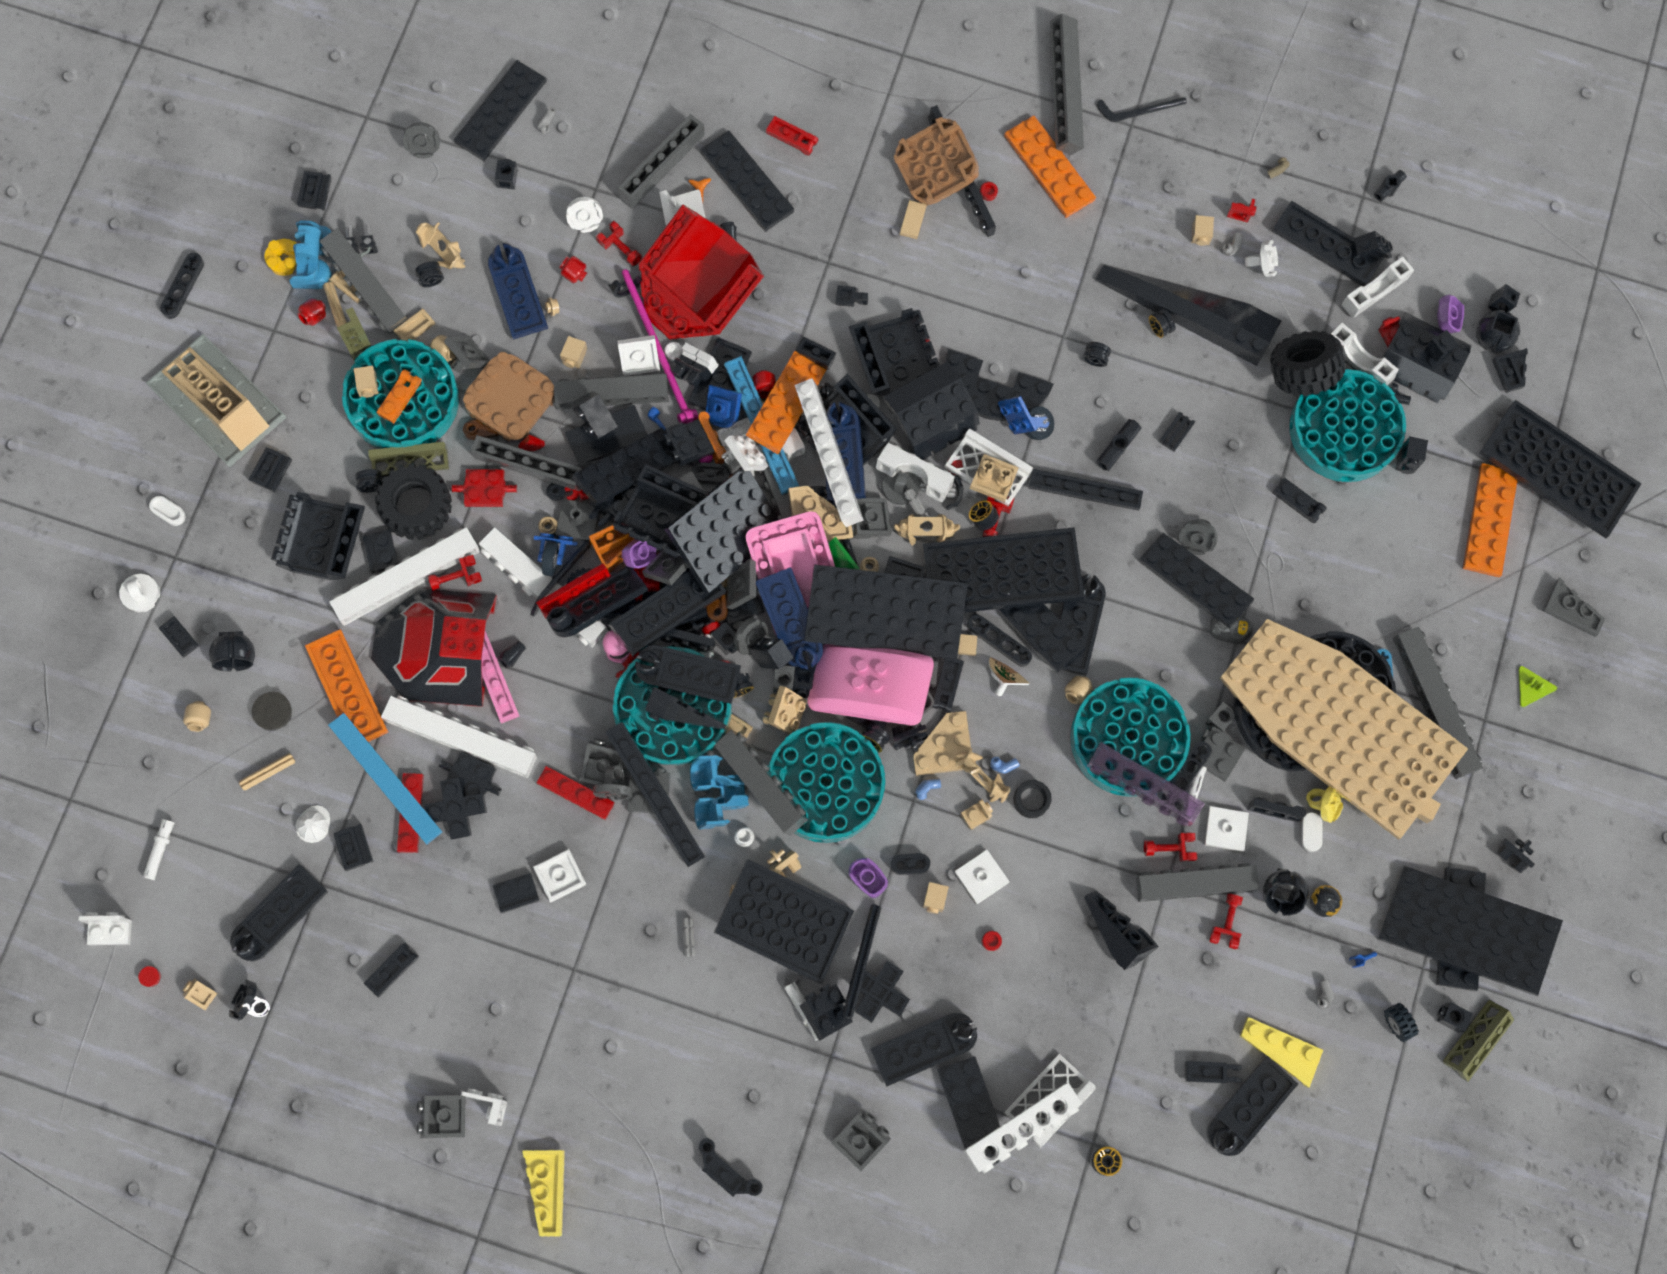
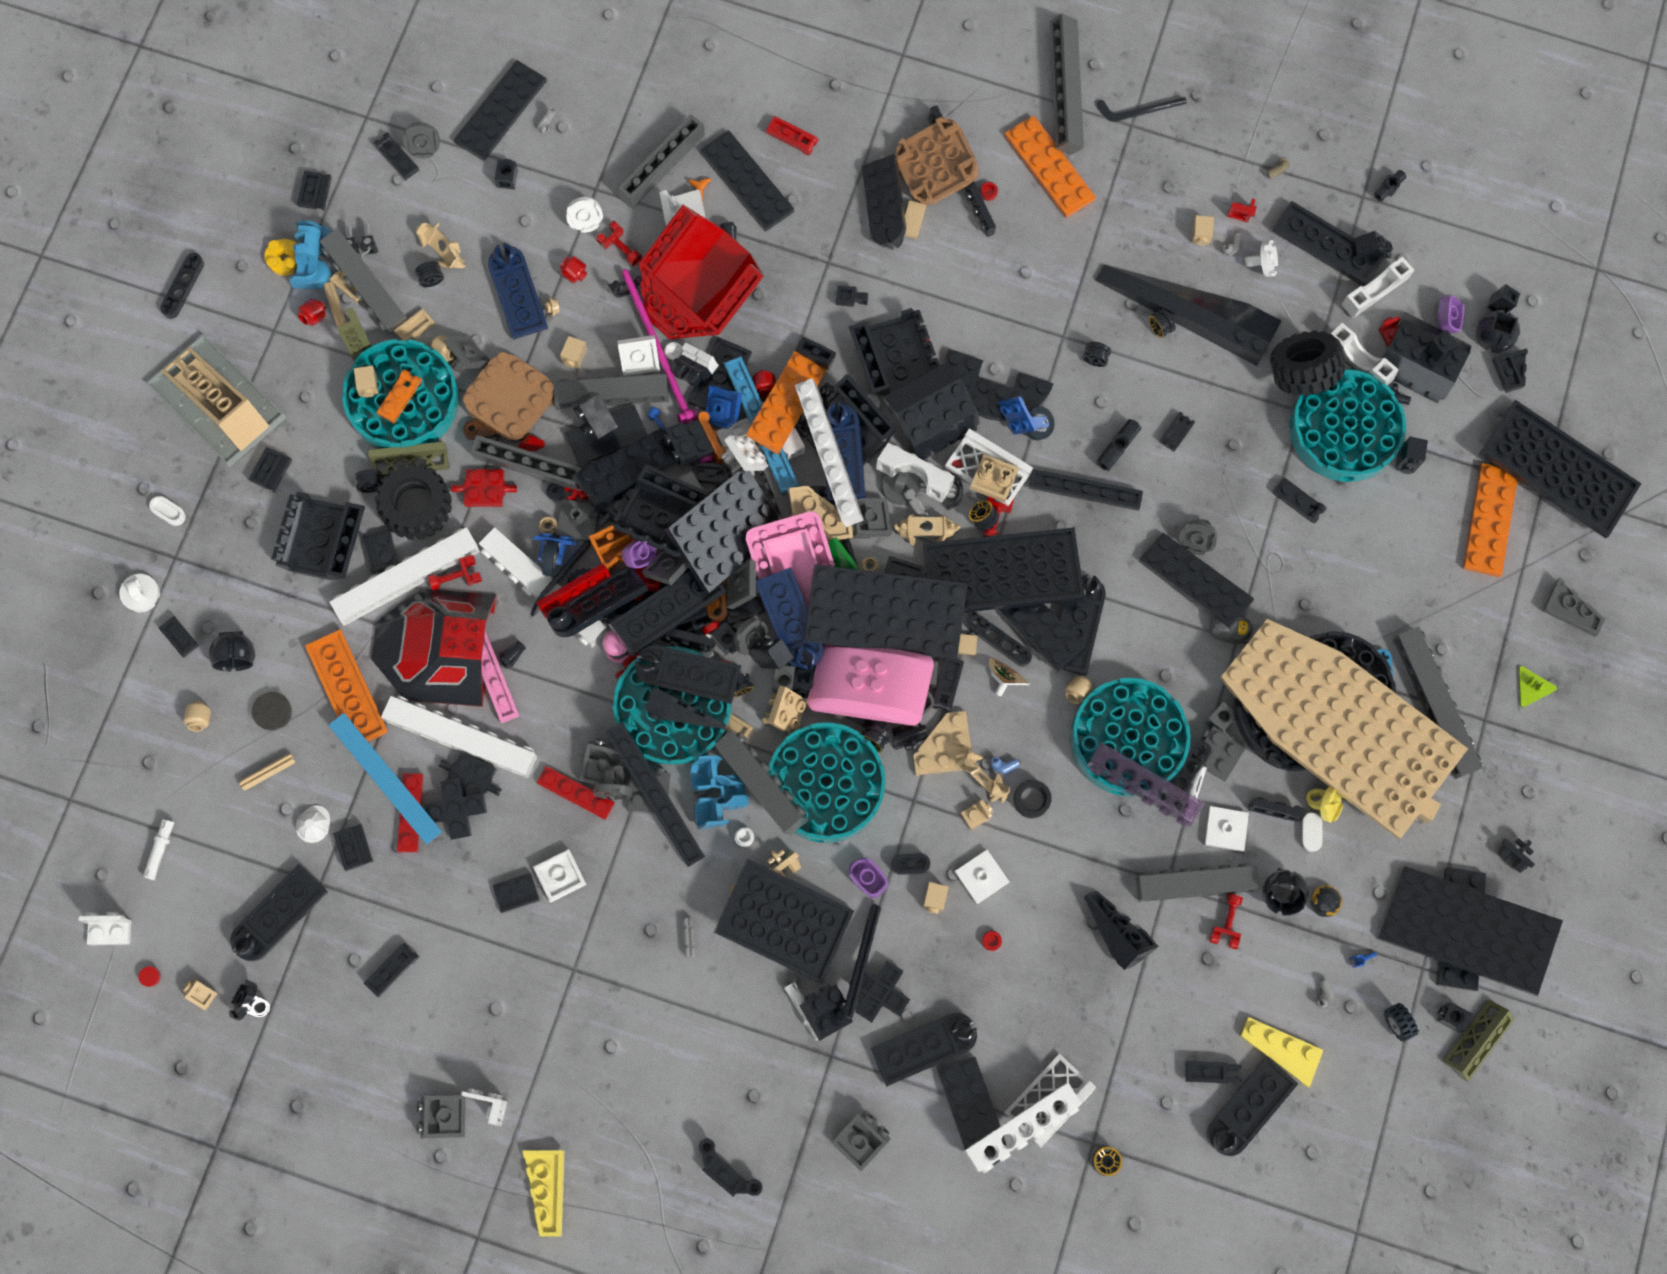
medium blue arm [915,779,941,800] -> none
red bar [1143,833,1197,862] -> none
none -> black plate [373,132,419,181]
none -> black plate [862,154,906,250]

